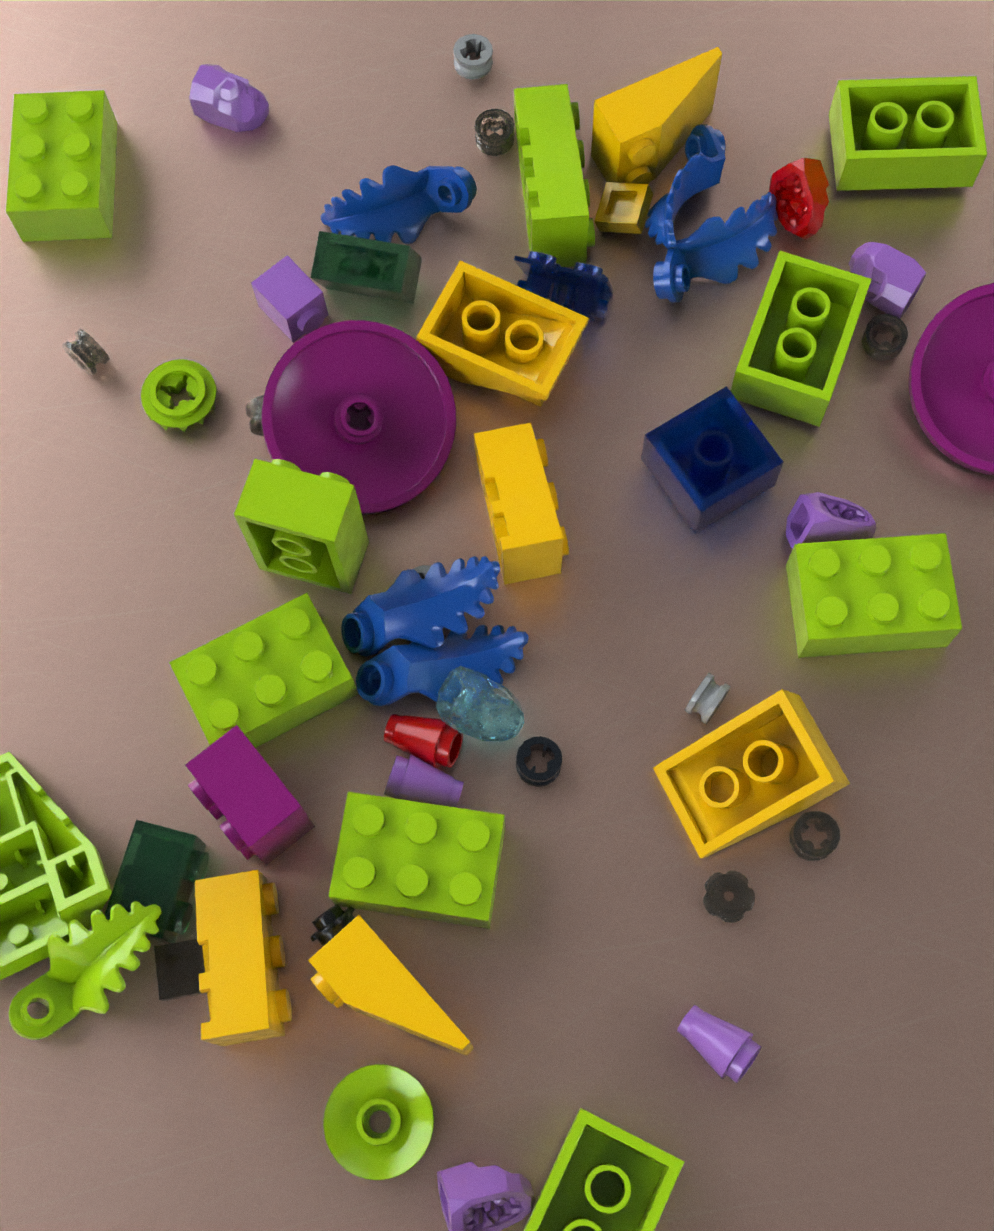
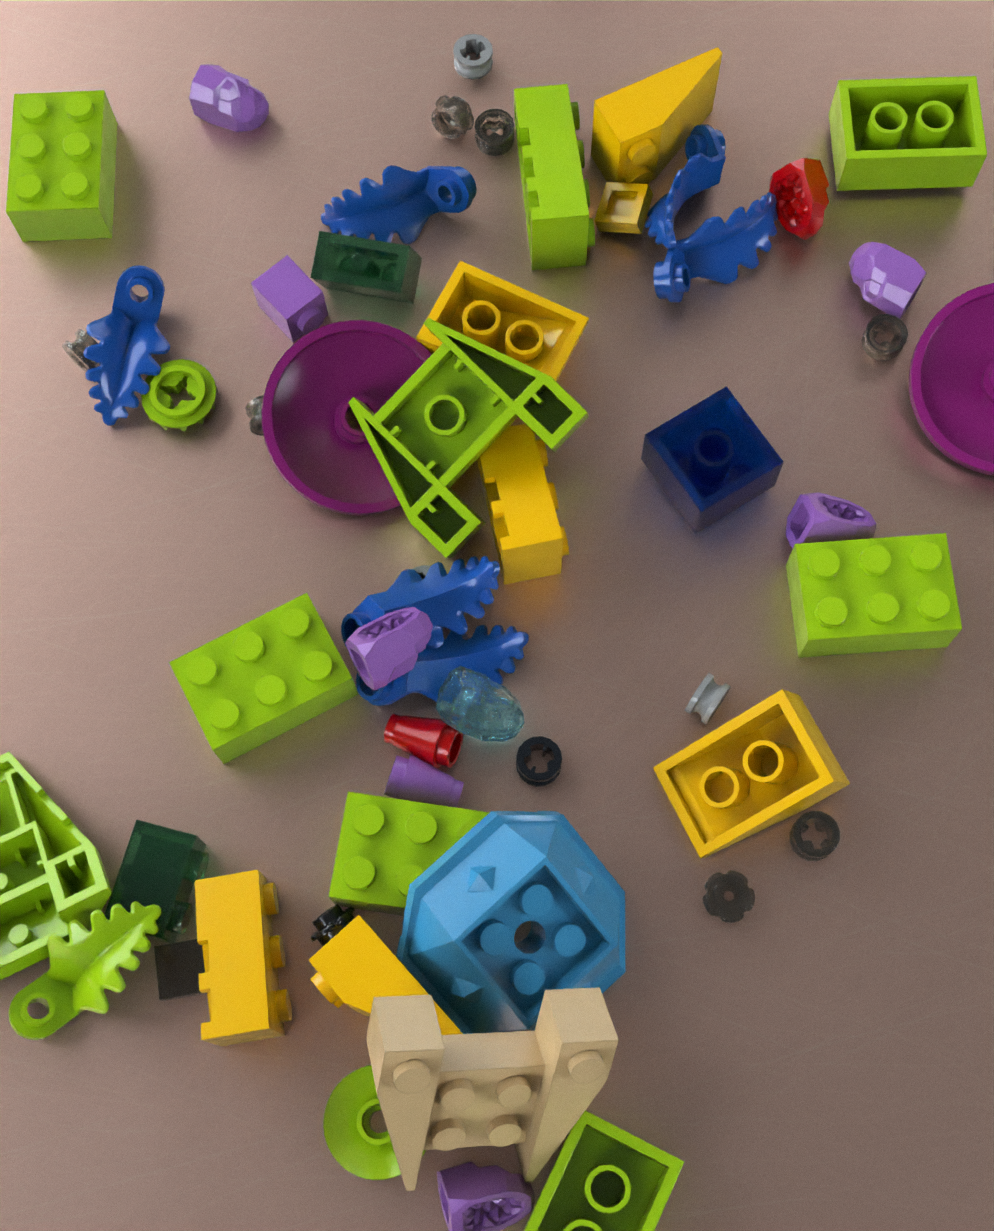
magenta brick [185,725,315,865] -> none
lime brick [234,459,369,594] -> none
clear blue hinge [514,251,614,322] -> none
medium lavender cone [677,1005,762,1083] -> none
lime brick [729,250,872,427] -> none
none -> blue plant [84,265,170,426]
none -> medium lavender rock [345,607,433,690]
none -> lime wedge [348,318,589,558]
none -> tan wedge [366,987,619,1191]
none -> dark azure piece [396,811,626,1034]
none -> clear smoke plate [431,95,474,139]

